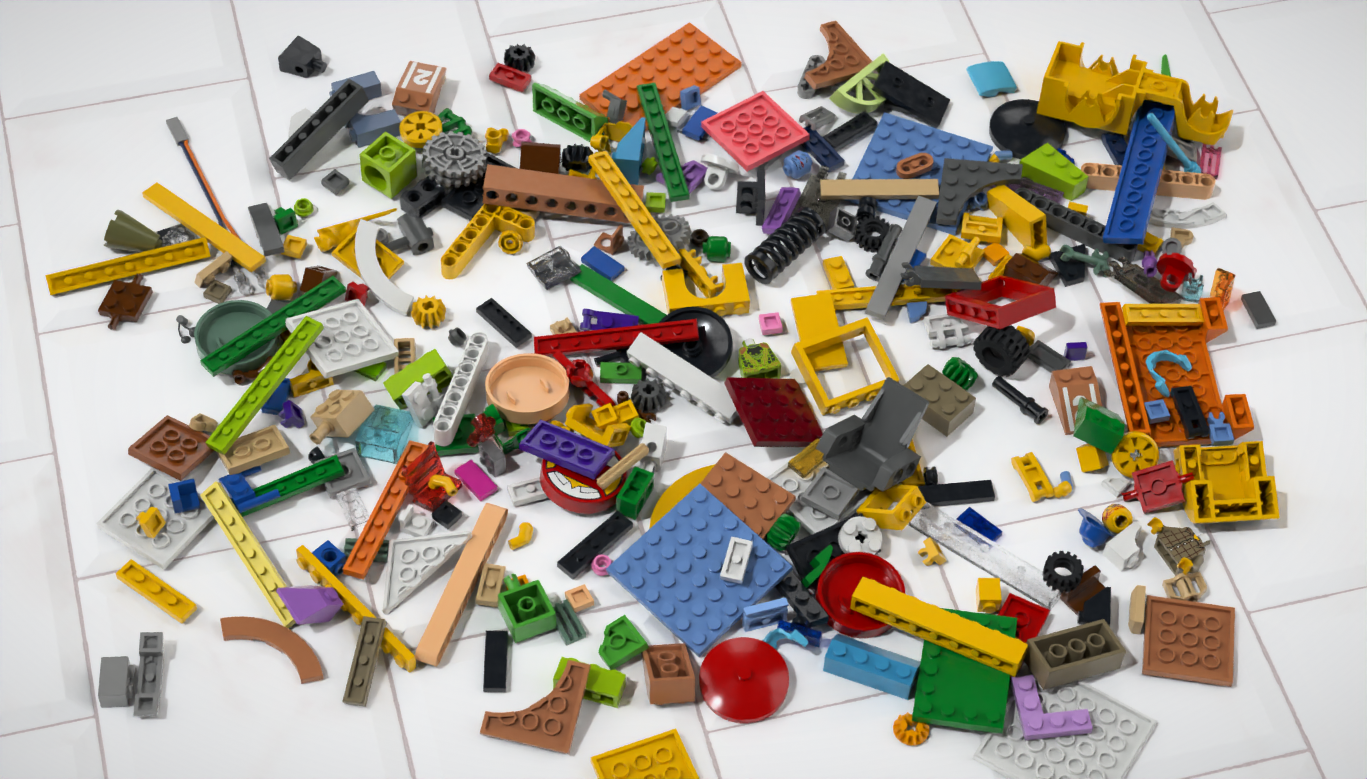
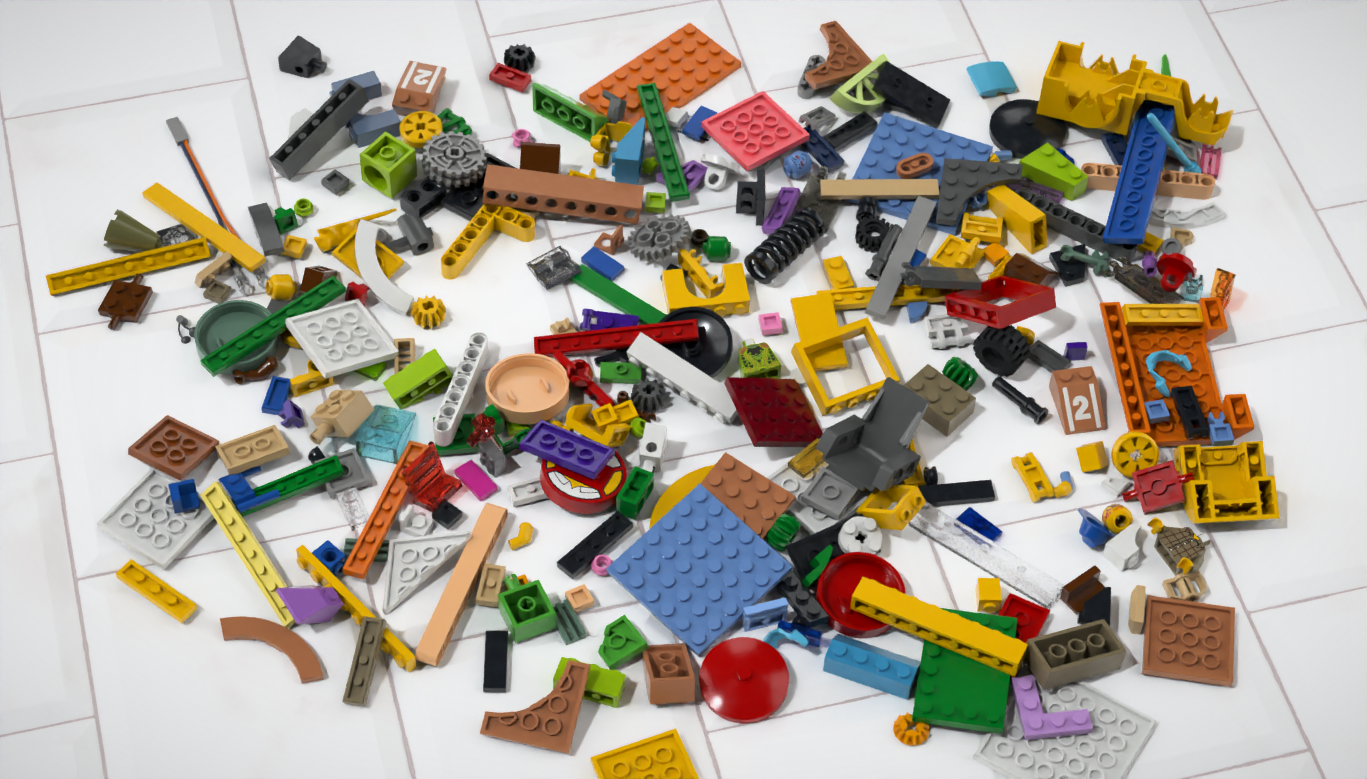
light grey brick [98,656,135,708] -> none
light grey slope [133,632,164,716] -> none
yellow tile [136,507,166,538] -> none
tan tile [189,413,218,432] -> none
lime plate [205,316,324,455] -> none
white plate [402,373,444,428] -> none
yellow arm [428,474,458,496] -> none
dark grey plate [448,327,467,346] -> none
black plate [476,297,532,348] -> none
yellow plate [485,127,509,153] -> none
yellow plate [498,230,523,254] -> none
black gear [561,143,593,173] -> none
yellow plate [588,151,681,269] -> none
tan axle [596,443,649,489] -> none
medium blue plate [680,85,701,110] -> none
white plate [720,537,753,584] -> none
flat silver piece [827,207,858,242] -> none
yellow tile [918,537,947,566] -> none
yellow arm [1022,244,1051,261] -> none
black tyre [1042,551,1084,593] -> none
yellow plate [1068,201,1088,216] -> none
green slope [1073,397,1125,454] -> none
dark grey tile [1241,291,1276,329] -> none

